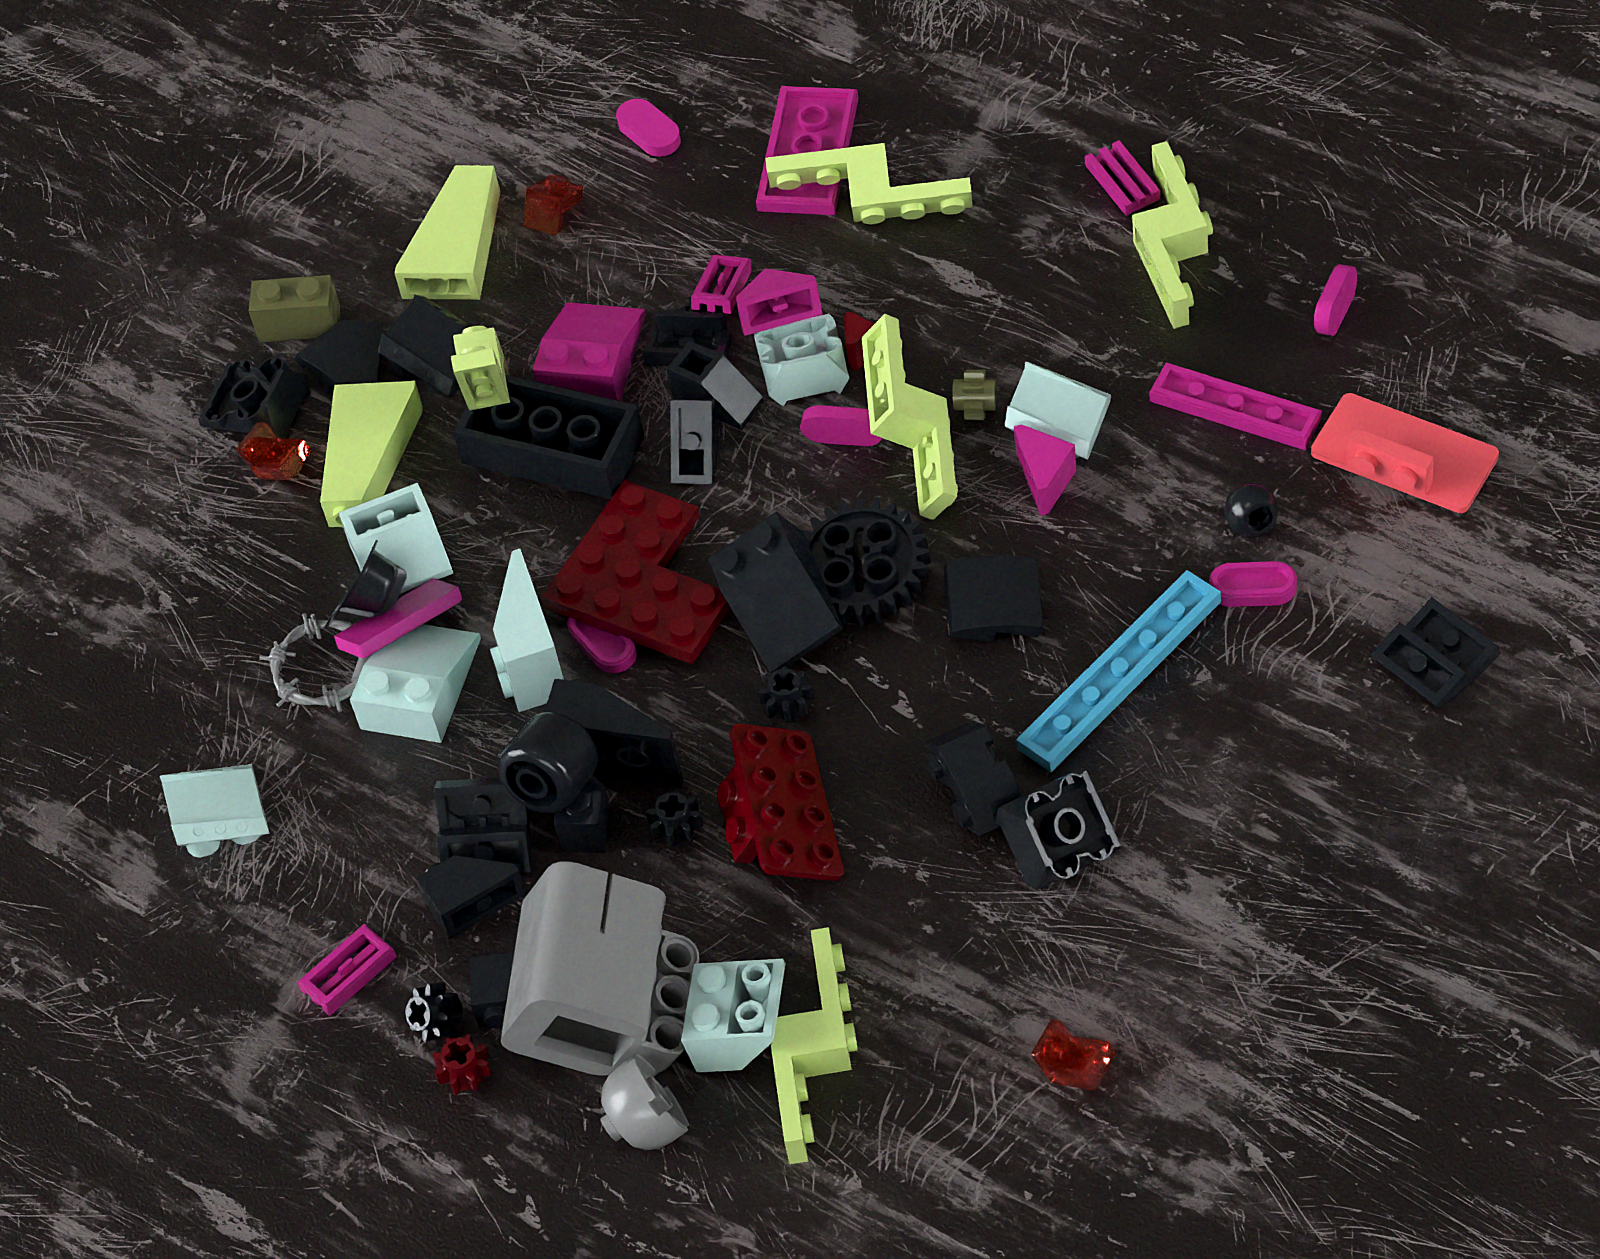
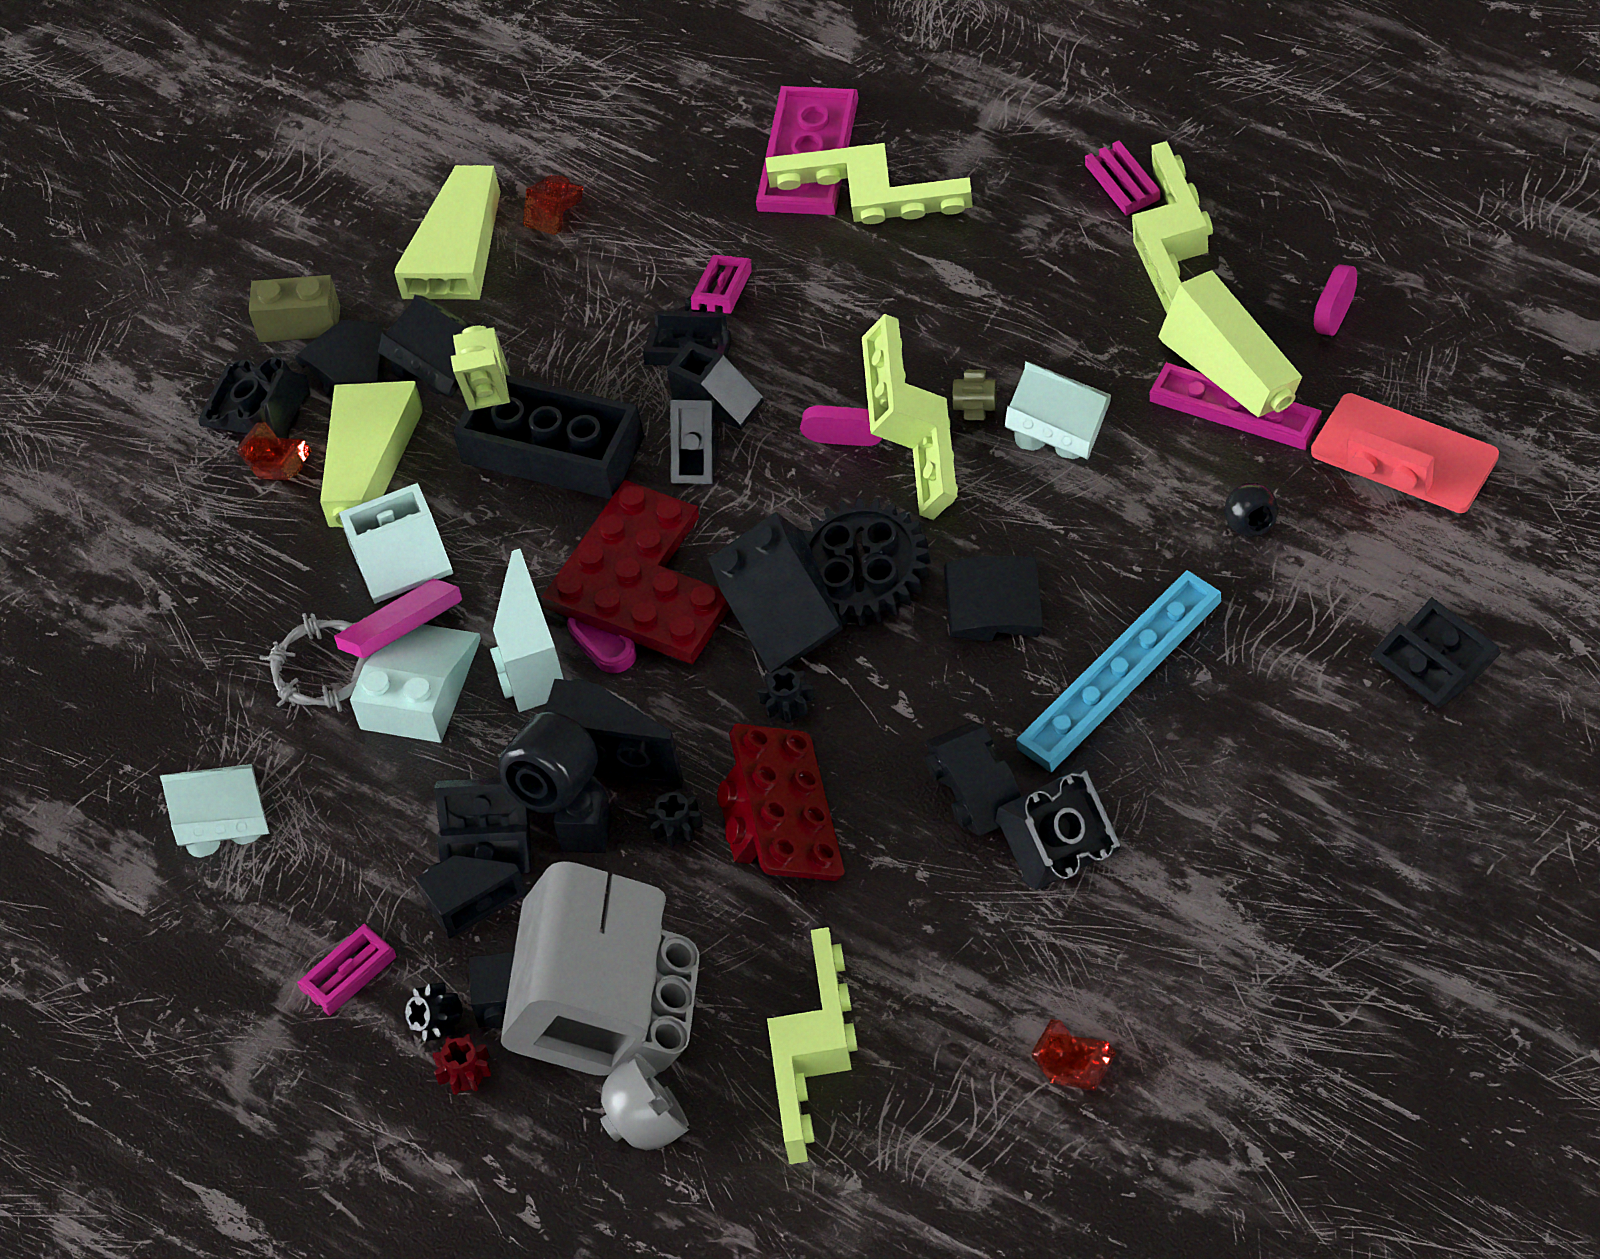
black piece [324,540,407,629] -> none
dark pink slope [533,302,646,401] -> none
dark pink tile [616,99,681,157] -> none
light aqua slope [681,959,785,1072] -> none
dark pink slope [736,269,822,336] -> none
light aqua slope [754,314,849,407] -> none
dark red slope [844,312,875,370] -> none
dark pink slope [1014,424,1077,516] -> none
dark pink tile [1209,561,1297,607] -> none
none -> yellowish green slope [1158,270,1302,417]

